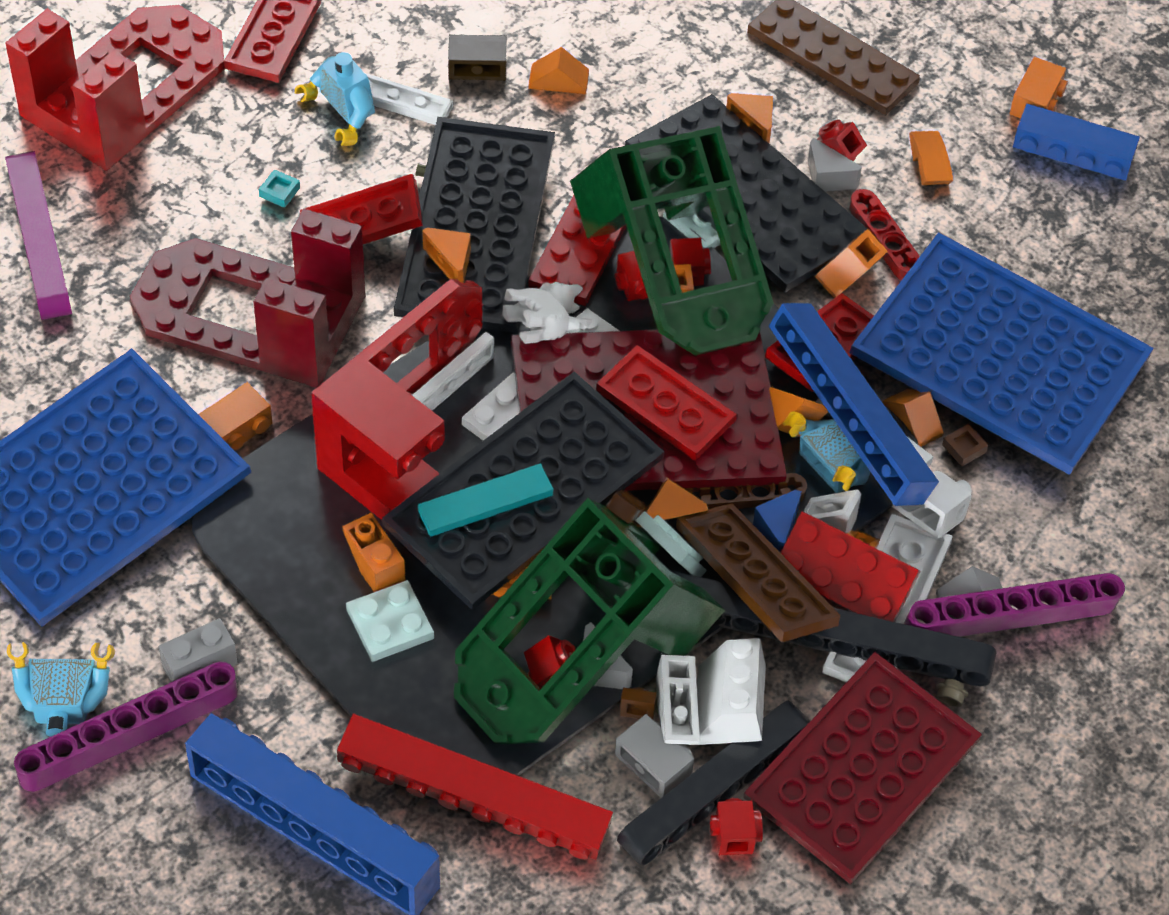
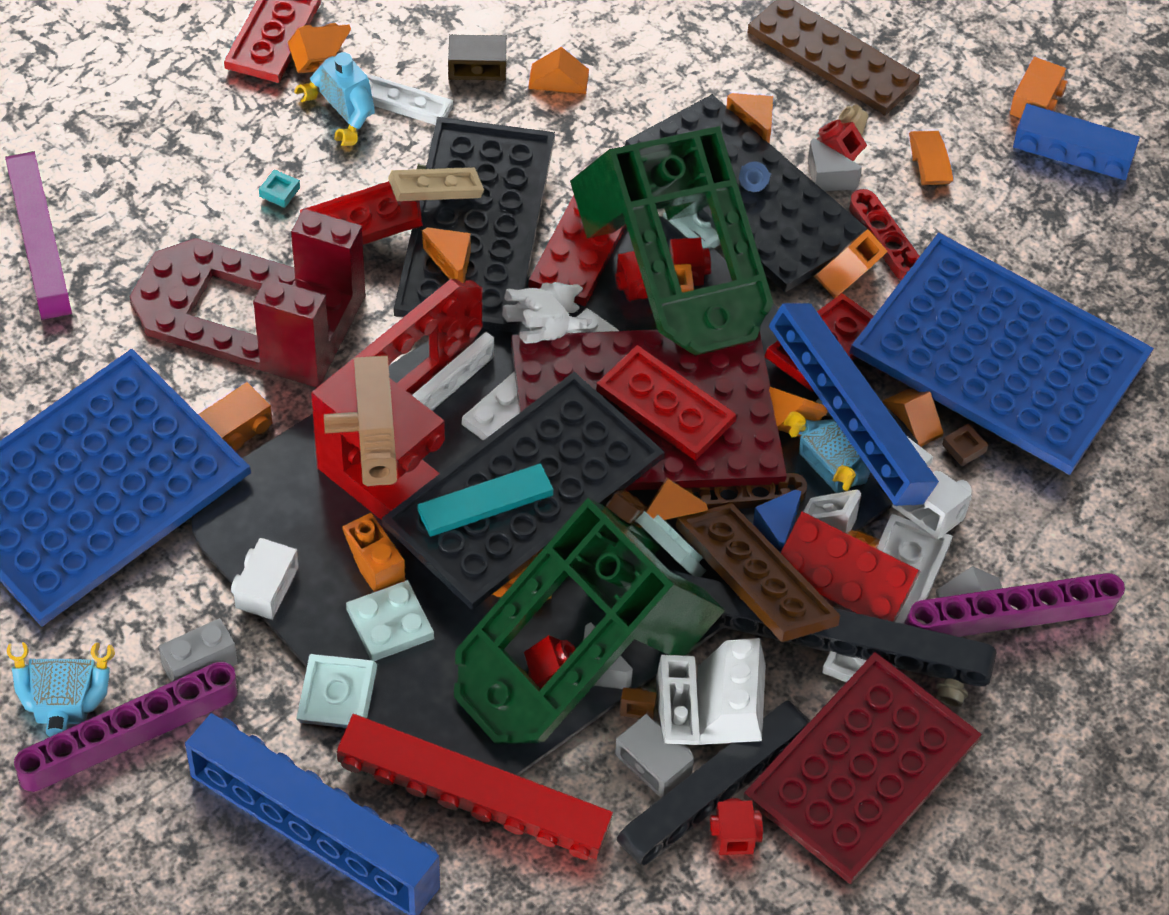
red bracket [5,4,225,171] -> none
none -> white brick [231,538,299,620]
none -> orange slope [288,23,351,73]
none -> light aqua plate [296,654,377,728]
none -> medium nougat piece [324,355,397,486]
none -> tan plate [388,167,484,201]
none -> medium blue plate [739,161,771,192]
none -> tan plate [839,104,869,136]

